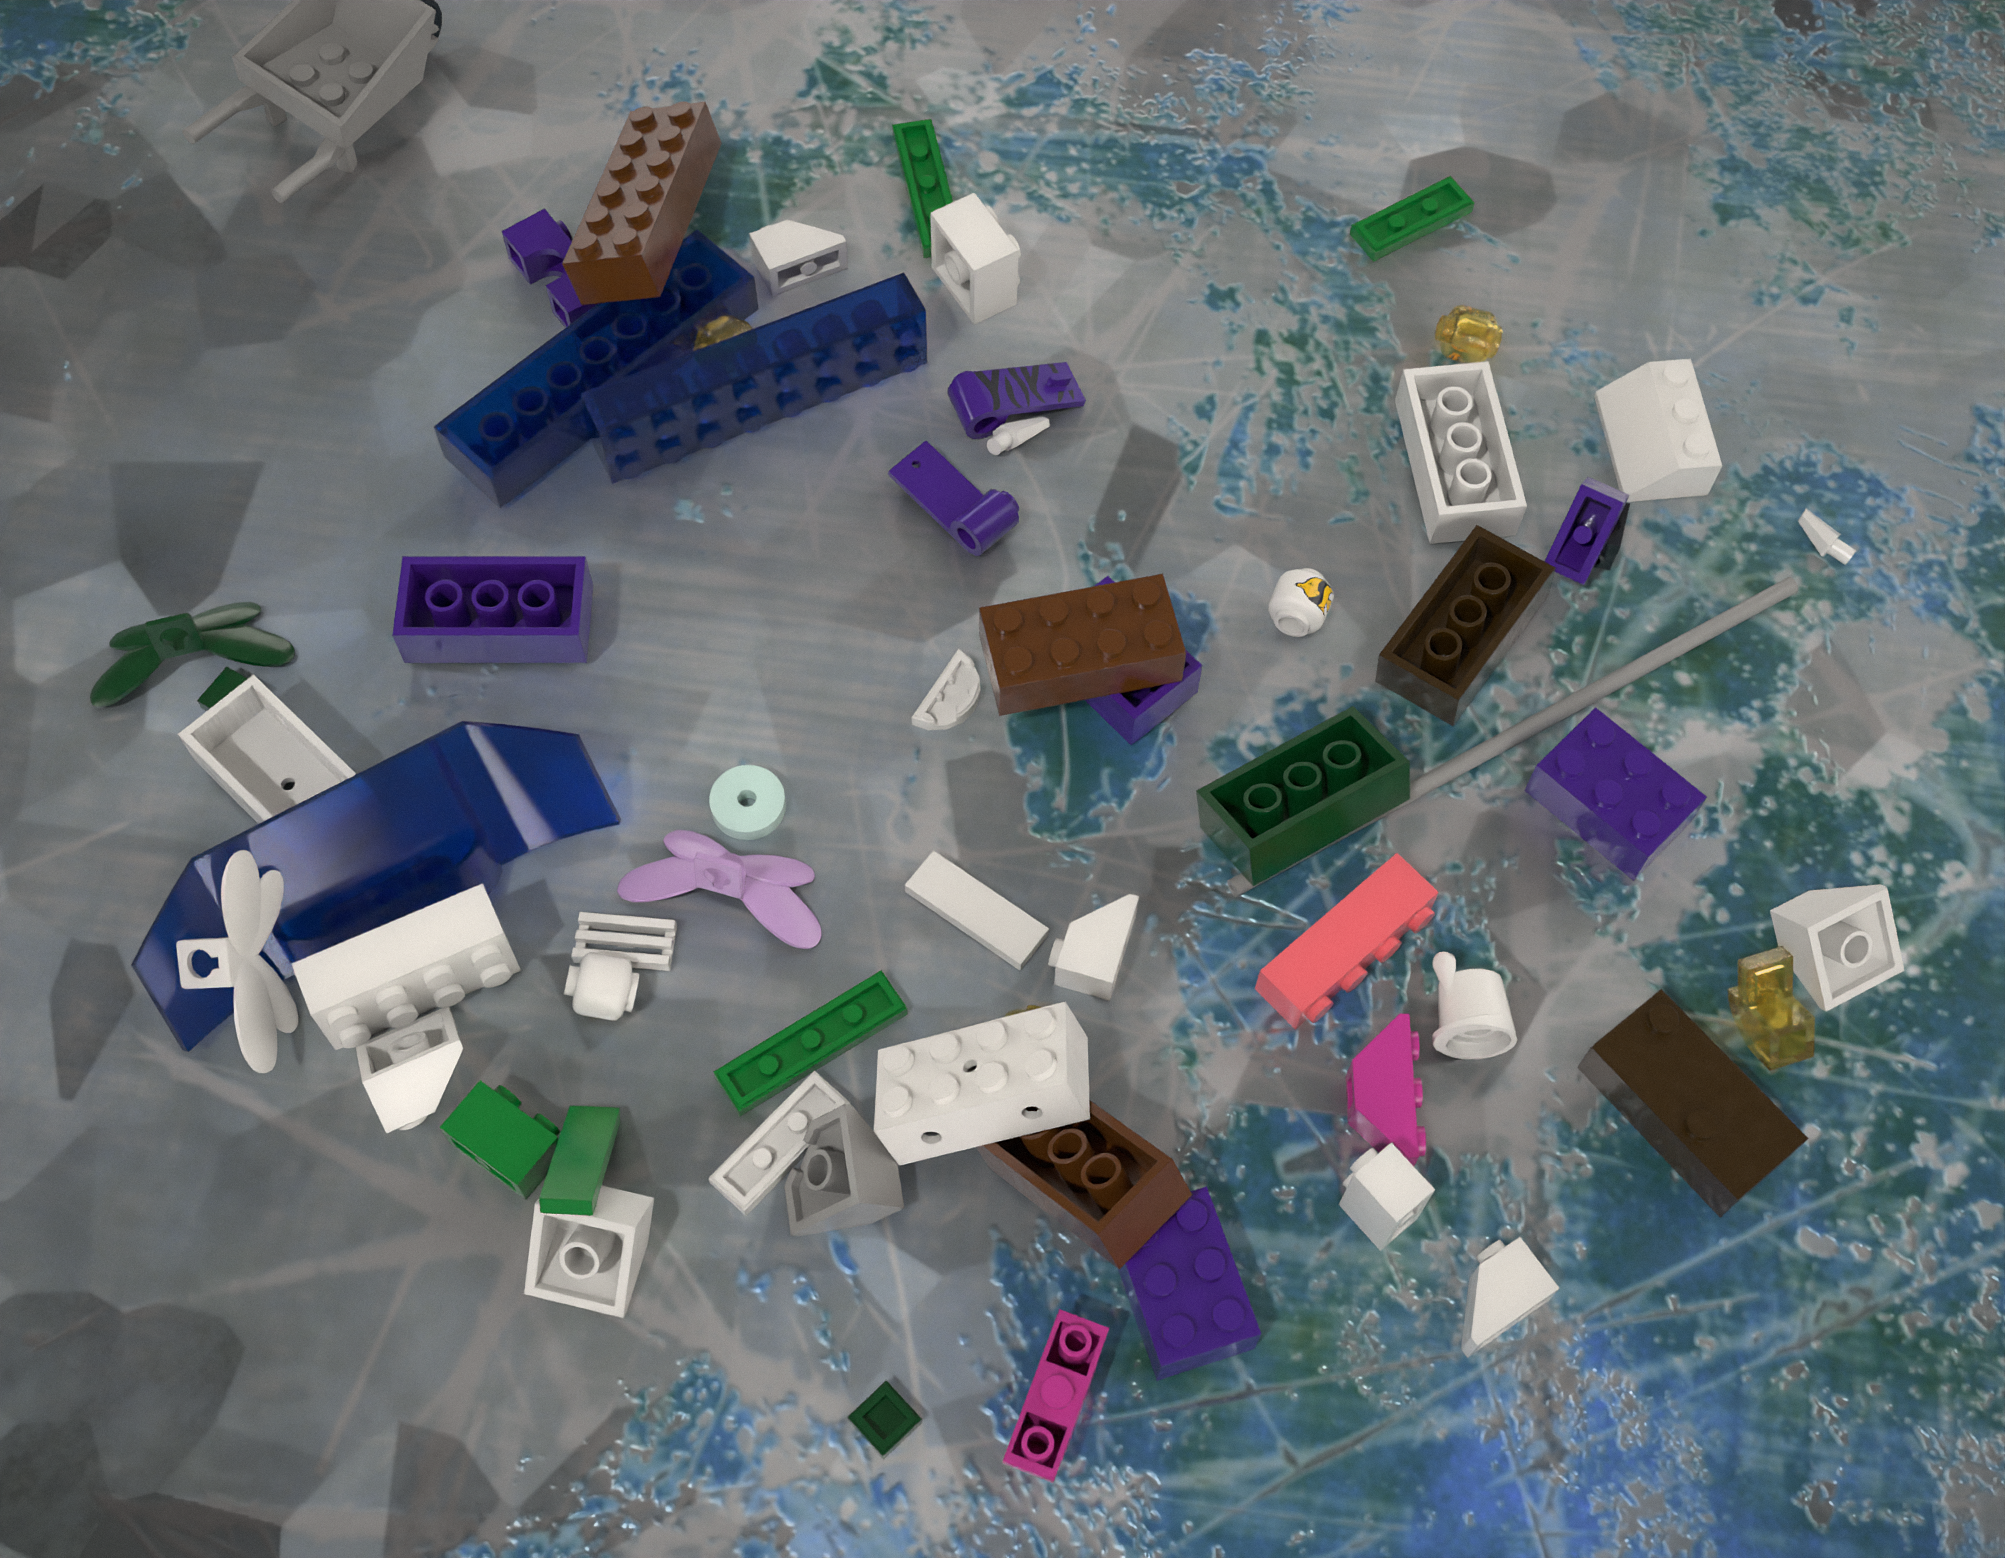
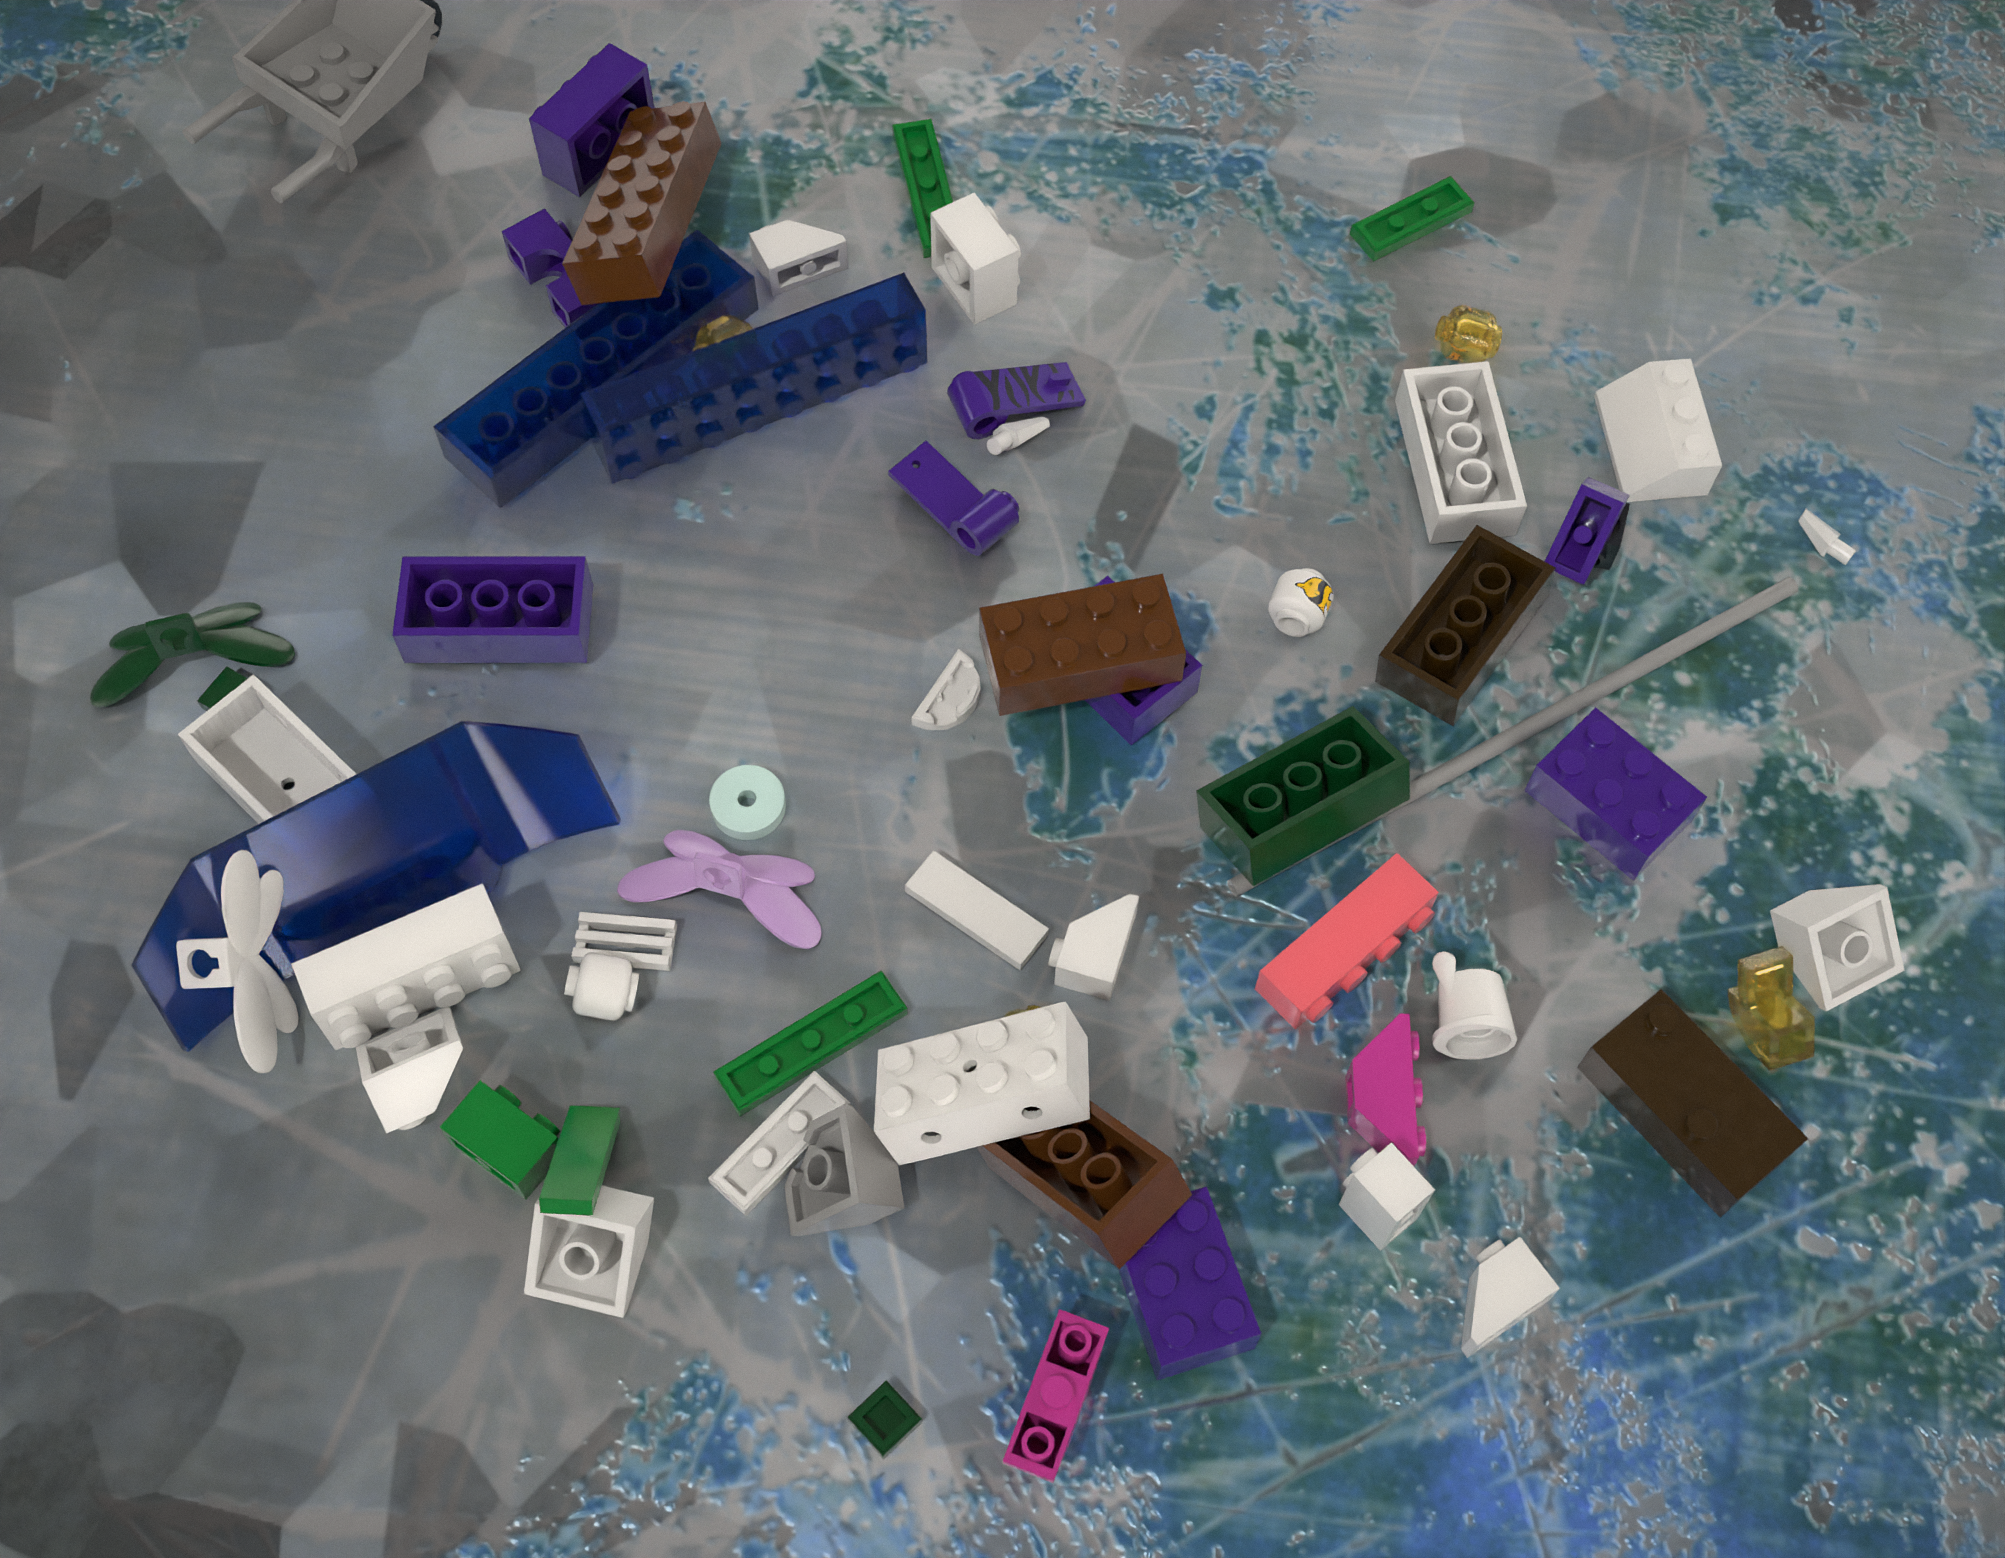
none -> dark purple brick [529,43,655,198]

